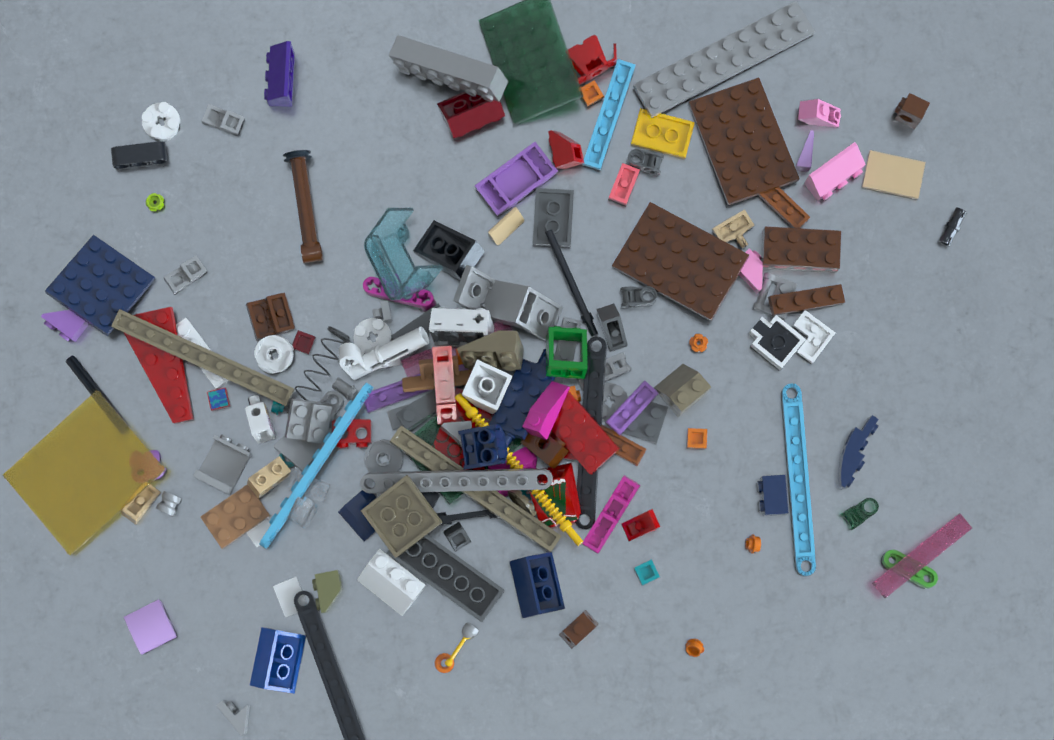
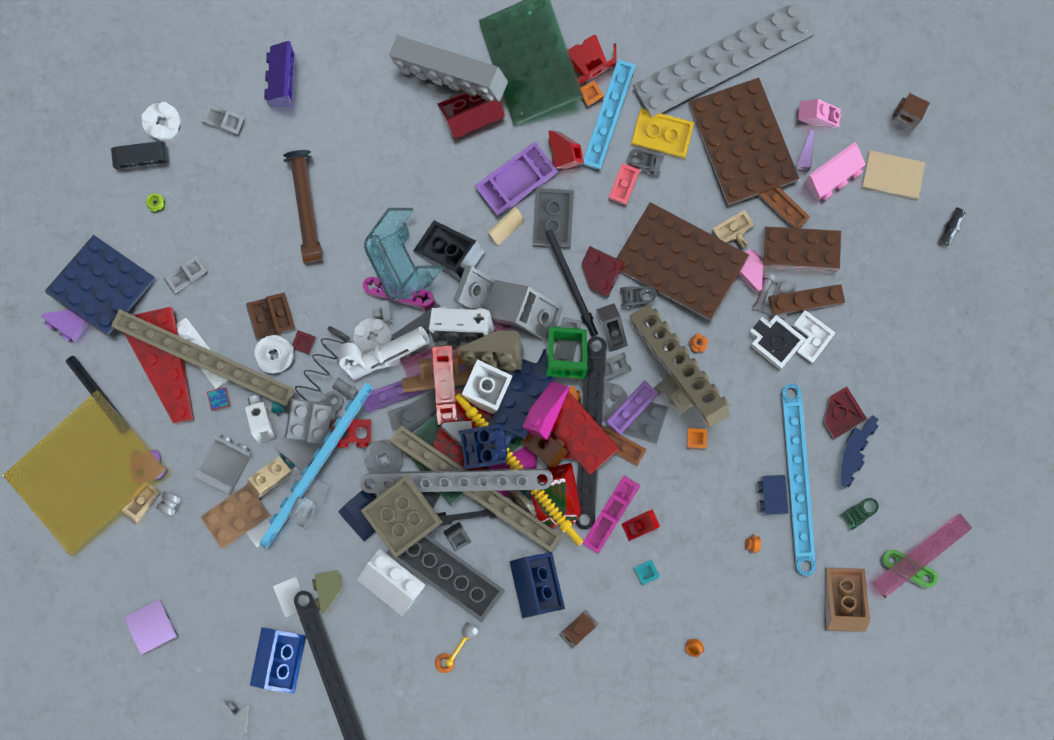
none -> dark red plate [582,246,624,297]
none -> dark tan brick [629,304,730,428]
none -> dark red plate [824,386,867,439]
none -> medium nougat slope [825,568,870,632]

